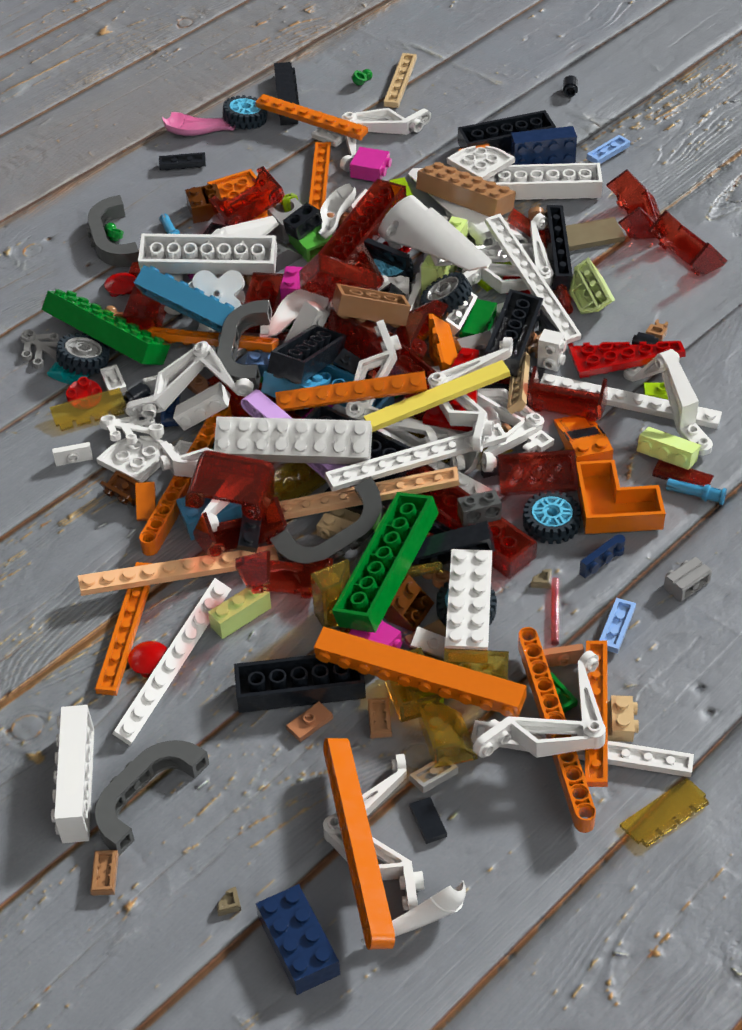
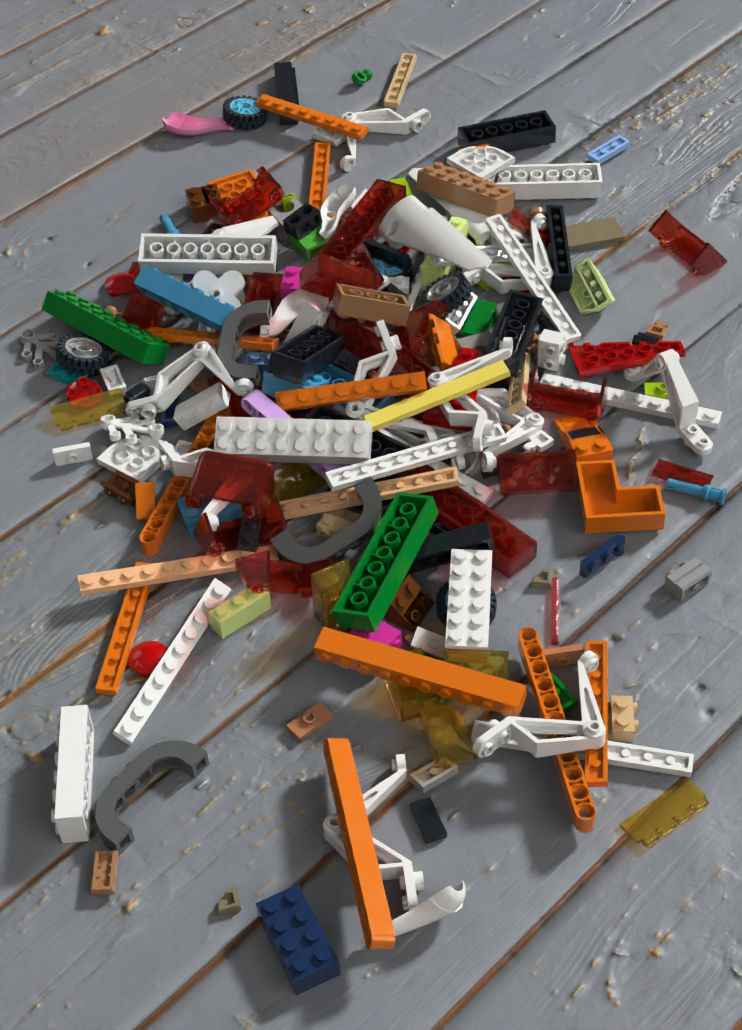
dark grey arch [86,195,139,267] -> none
green plate [104,223,124,241] -> none
black plate [159,152,206,170] -> none
black brick [234,655,366,713] -> none
dark pink brick [350,147,392,182] -> none
medium nougat plate [368,697,392,738] -> none
clear yellow tile [406,562,444,577] -> none
nougat plate [421,567,450,589] -> none
dark grey brick [457,490,502,527] -> none
dark blue brick [511,126,577,165] -> none
wheel [523,490,581,544] -> none
clear red pin [556,284,573,315] -> none
black brick [563,75,578,97] -> none
light blue plate [599,598,636,654] -> none
clear red windscreen [606,169,667,240] -> none
yellowish green brick [636,427,701,470] -> none

